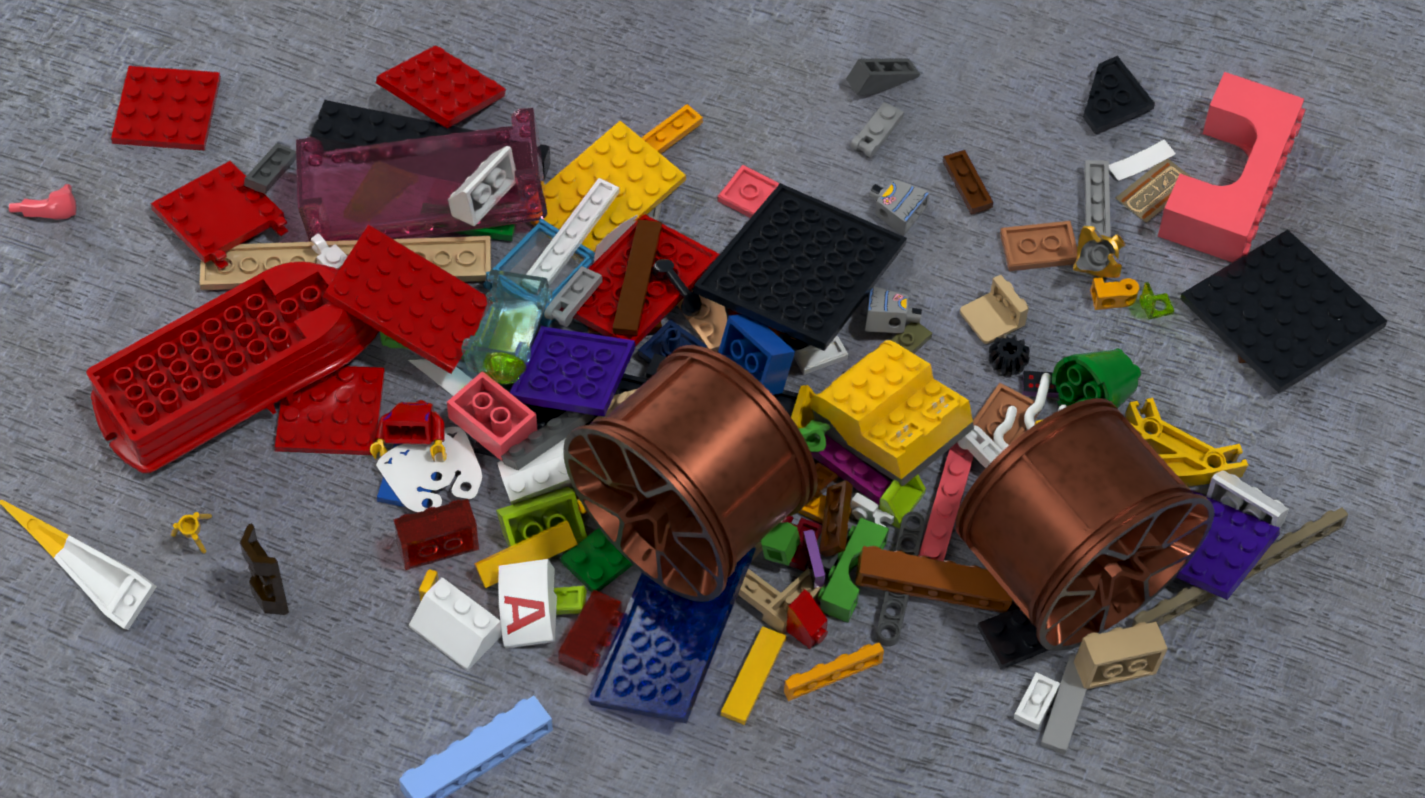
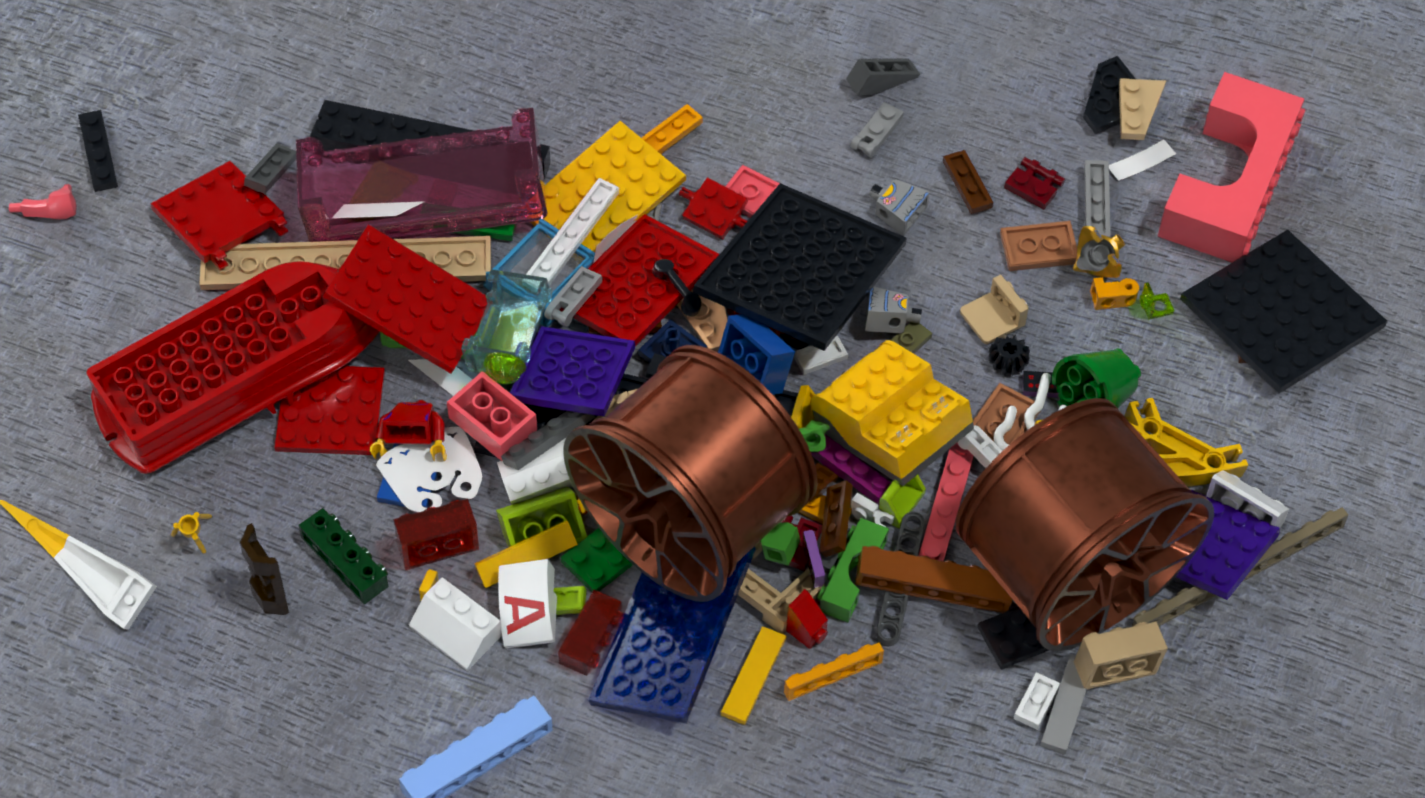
red plate [111,66,221,151] -> none
white plate [311,233,348,269] -> none
red plate [376,45,506,128] -> none
white slope [448,146,518,226] -> none
reddish brown tile [612,220,662,336] -> none
sticker [1115,159,1191,223] -> none
none -> black plate [78,110,118,192]
none -> dark green brick [298,508,389,605]
none -> white sticker [332,202,424,218]
none -> red plate [679,177,748,240]
none -> dark red plate [1004,157,1066,210]
none -> tan wing [1119,78,1166,140]

